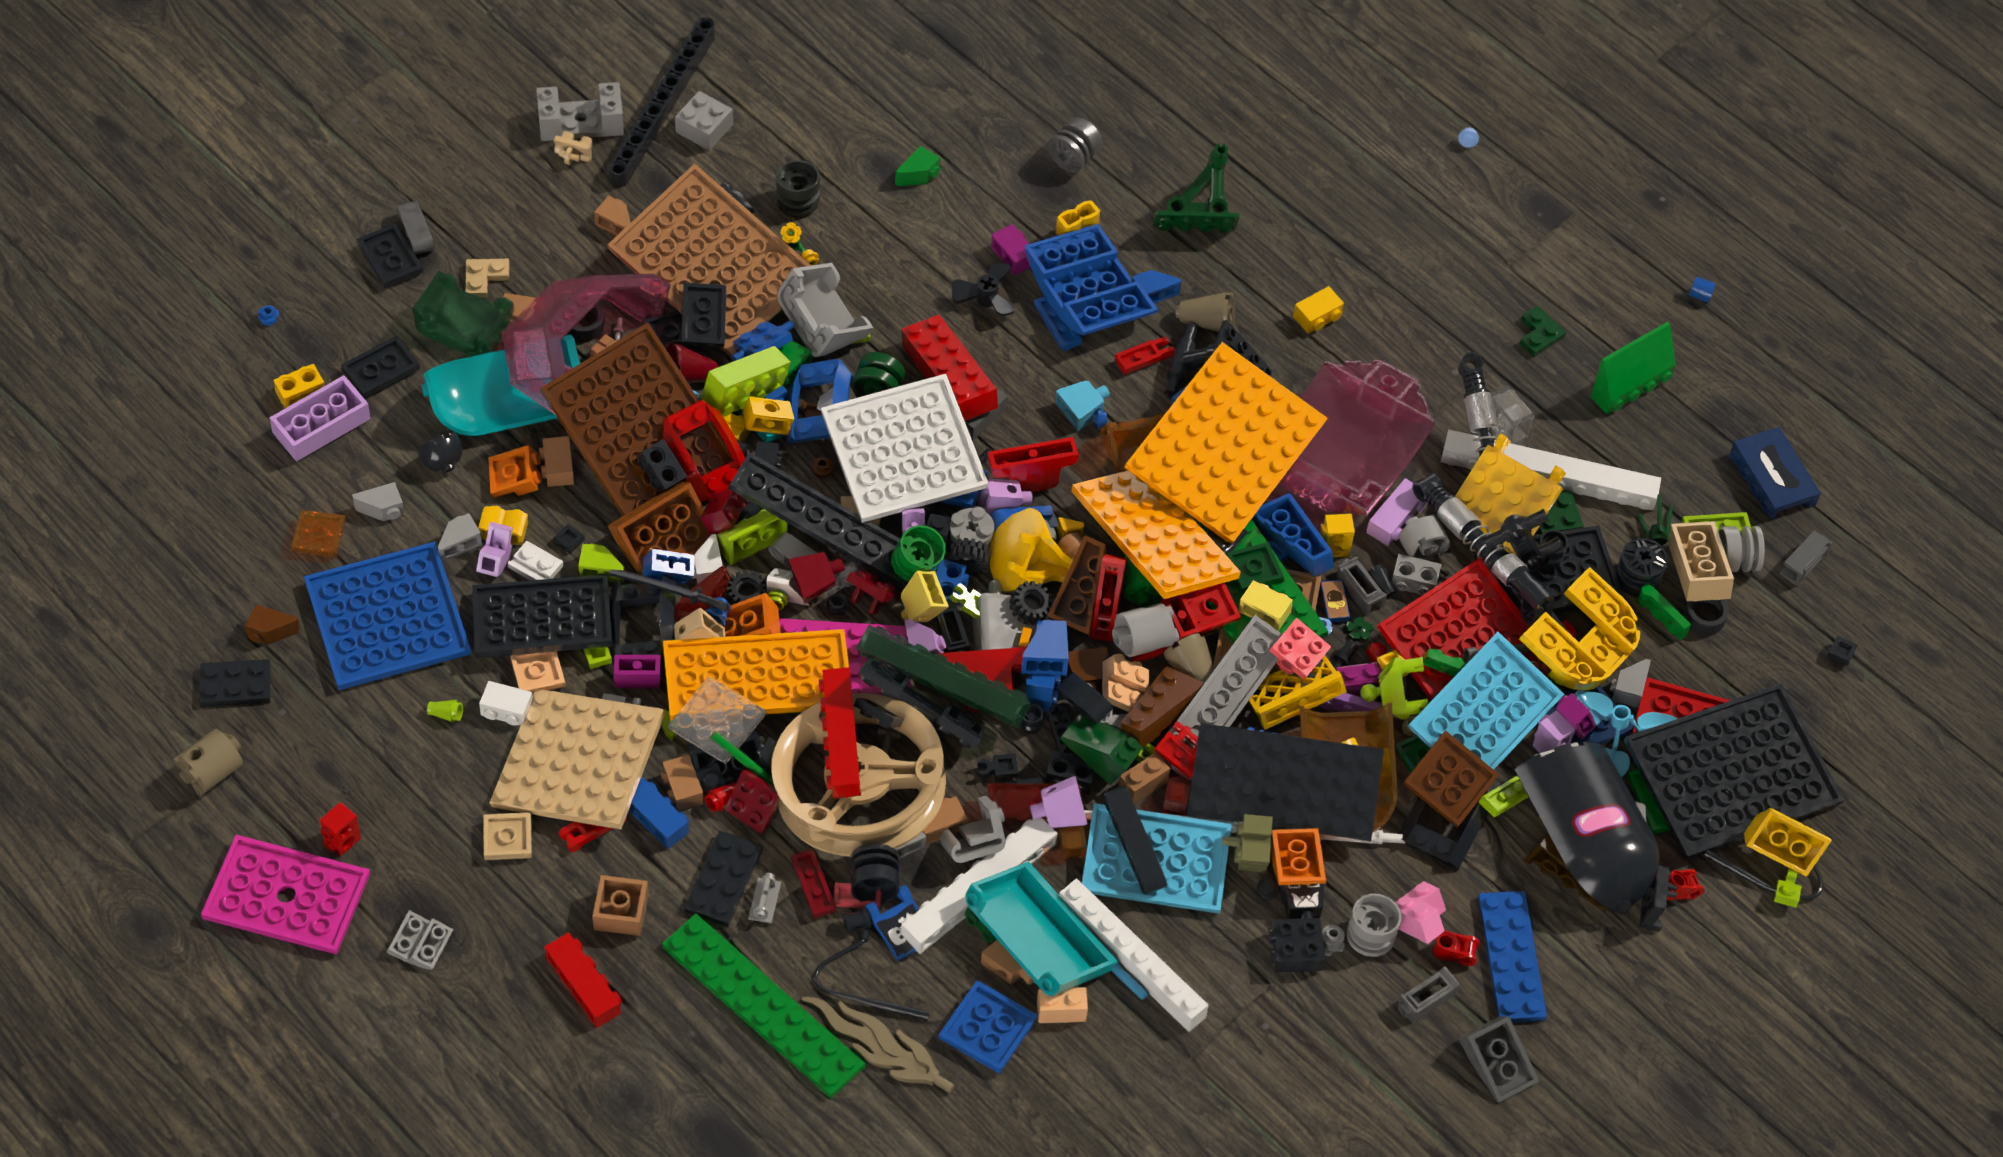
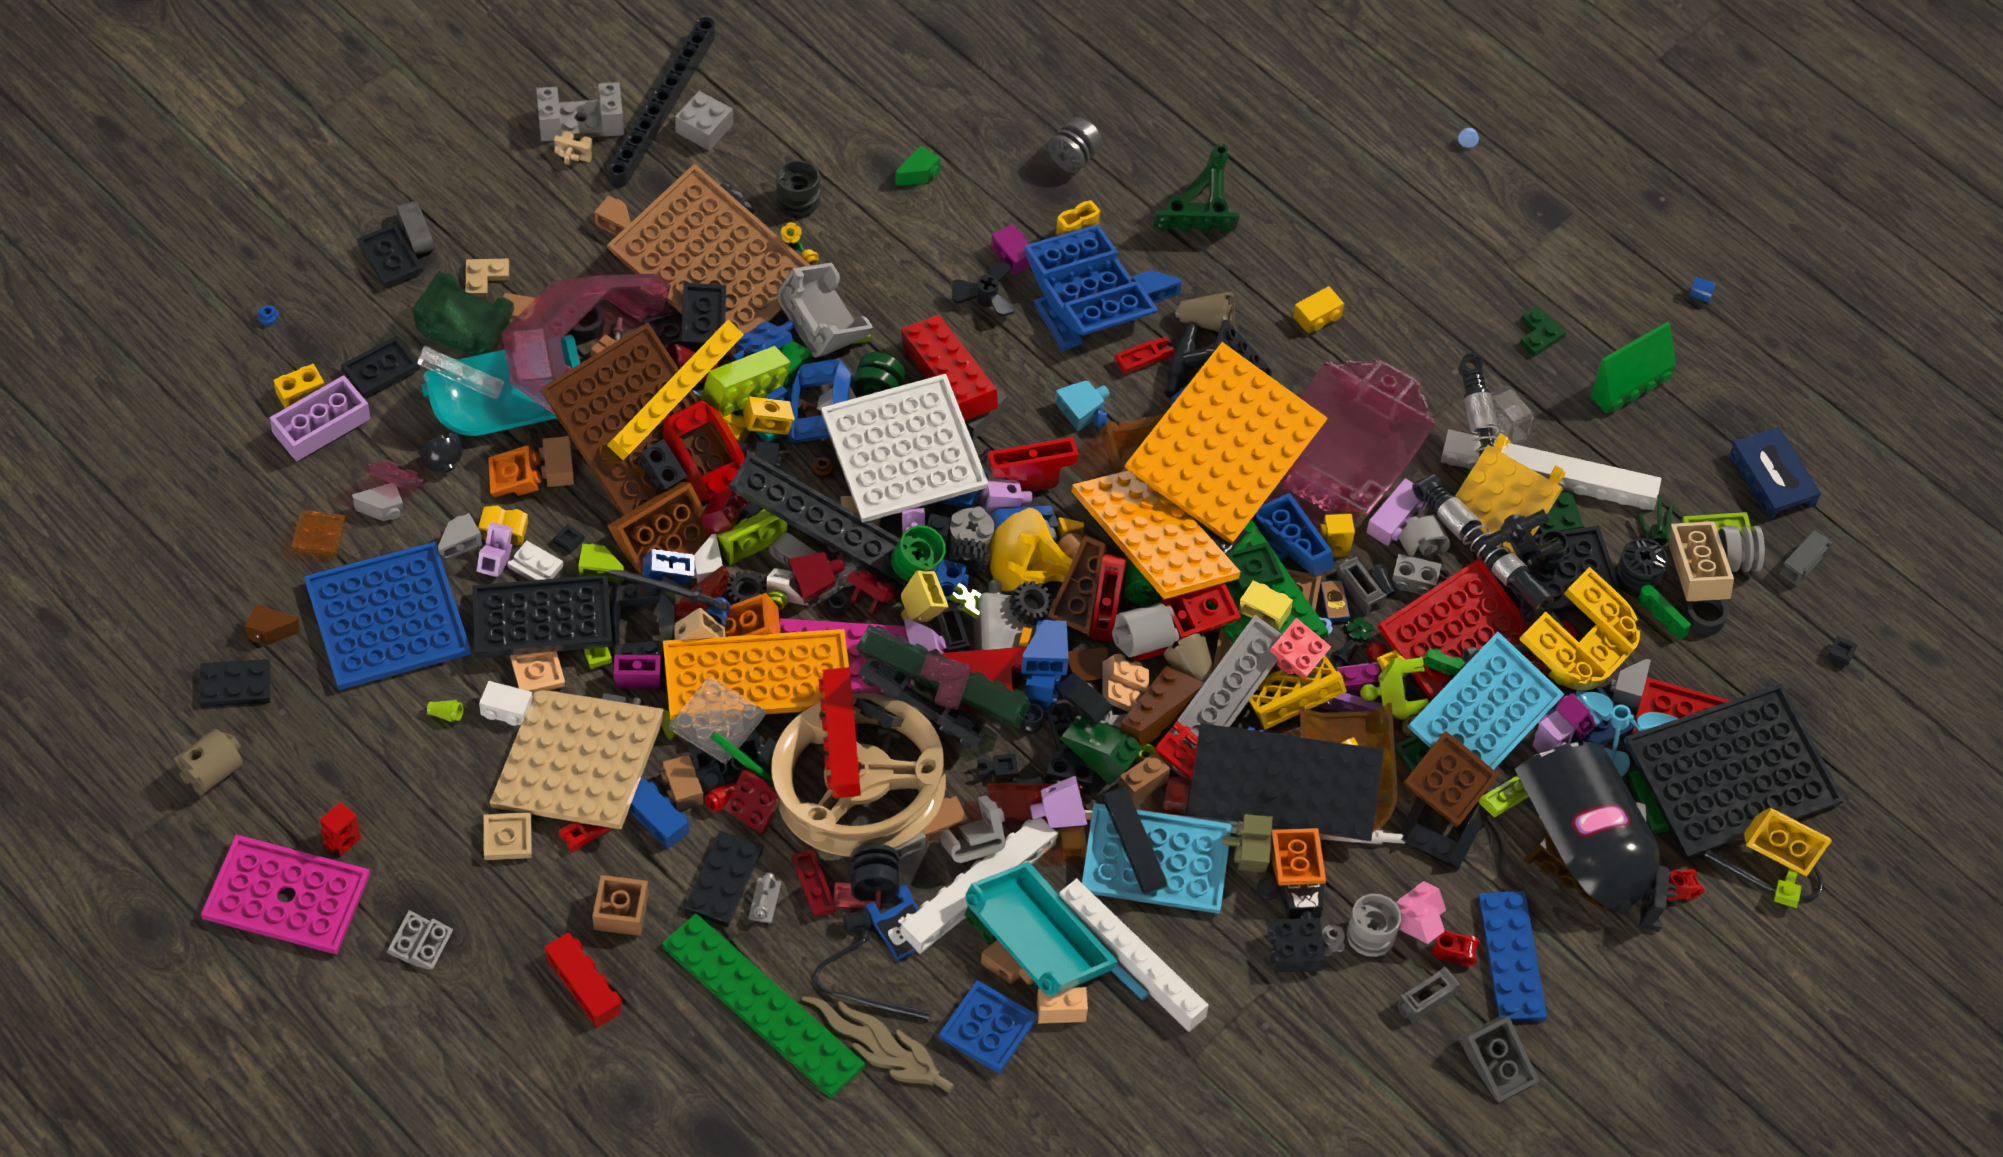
none -> clear pink plate [365,460,424,489]
none -> clear tile [417,346,504,399]
none -> yellow brick [607,320,744,460]
none -> clear pink plate [920,654,972,709]

